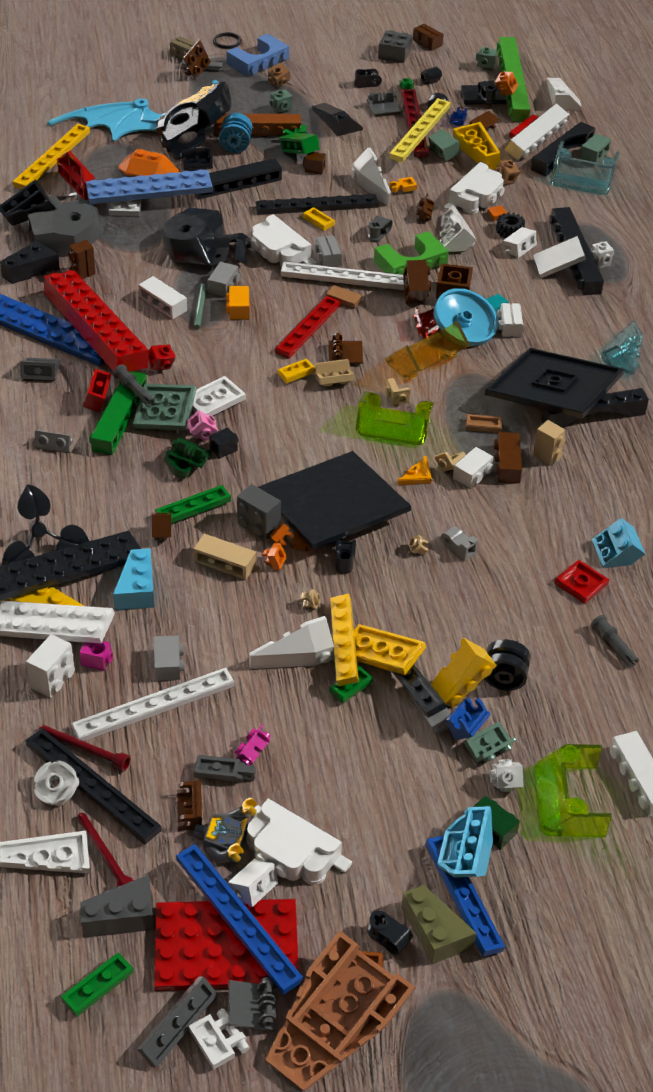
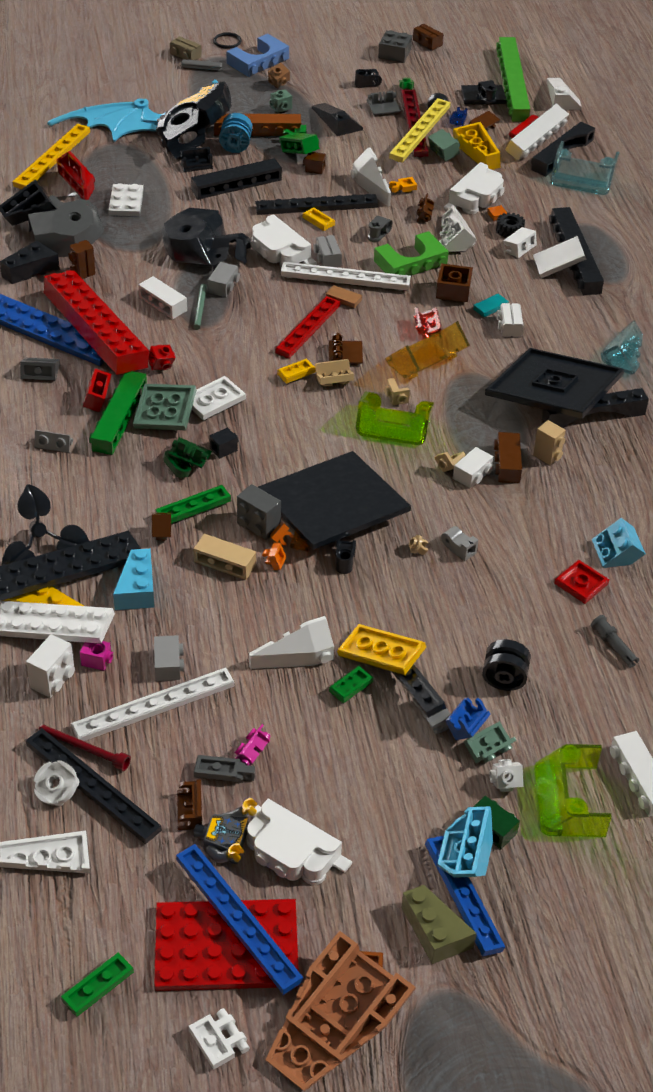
dark red piece [77,813,134,887] -> none
dark grey wedge [80,875,154,938] -> none
medium blue plate [86,170,213,204] -> none
dark grey pin [113,364,155,407] -> none
orange wedge [118,149,179,177] -> none
dark grey plate [137,976,218,1068] -> none
reddish brown hinge [183,40,211,80] -> none
bright pink brick [186,410,218,442] -> none
light orange brick [226,286,249,320] -> none
white hinge [228,859,278,907] -> none
dark grey hinge [228,977,277,1031] -> none
tan plate [300,589,321,609] -> none
yellow plate [330,594,359,686] -> none
black piece [368,910,413,955] -> none
light orange tile [398,456,432,485] -> none
reddish brown brick [403,260,431,304] -> none
black brick [420,67,442,84] -> none
yellow wedge [431,638,497,708] -> none
medium azure dish [434,288,498,346] -> none
medium nougat tile [466,414,502,433] -> none
sand green brick [475,47,497,69] -> none
orange brick [495,72,518,95] -> none
medium nougat brick [495,160,520,184] -> none
sand green brick [580,133,611,165] -> none
white brick [591,241,614,268] -> none

